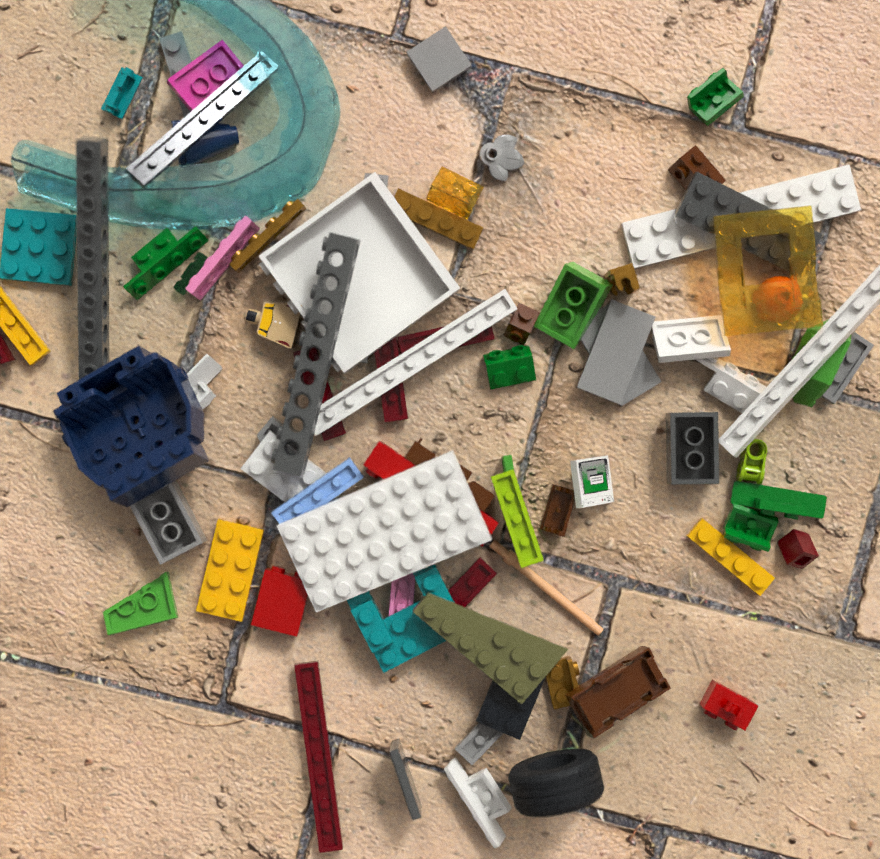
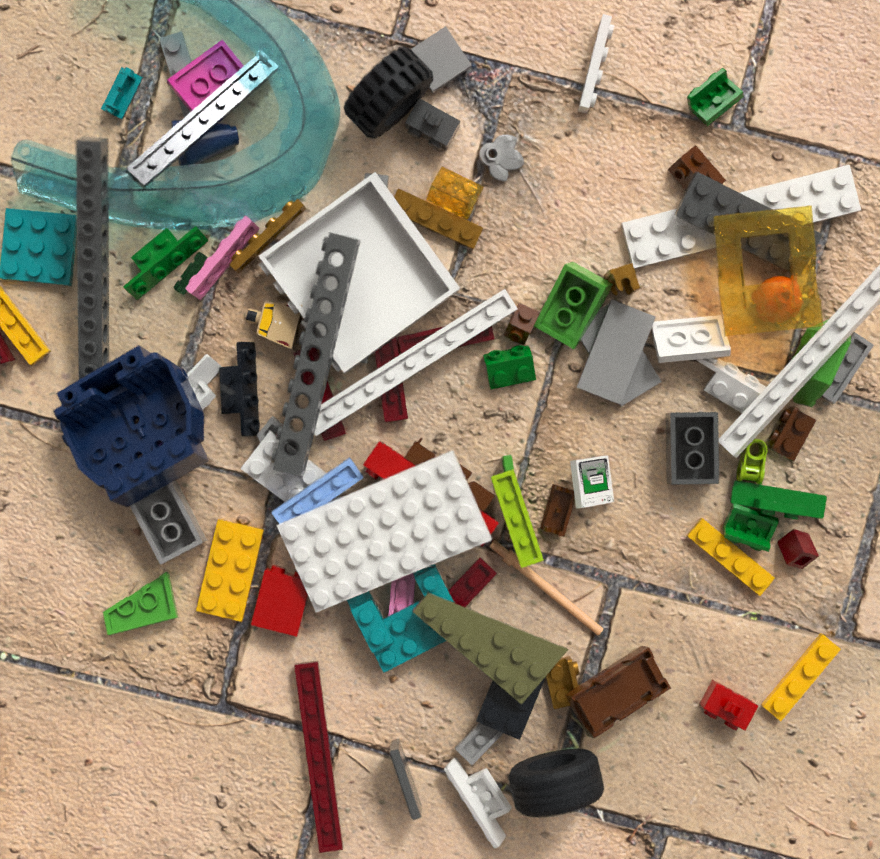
none -> black bracket [219,342,260,437]
none -> black tyre [344,47,434,139]
none -> dark grey brick [405,98,460,151]
none -> white plate [578,14,614,114]
none -> yellow plate [761,633,841,721]
none -> reddish brown bracket [767,406,816,461]

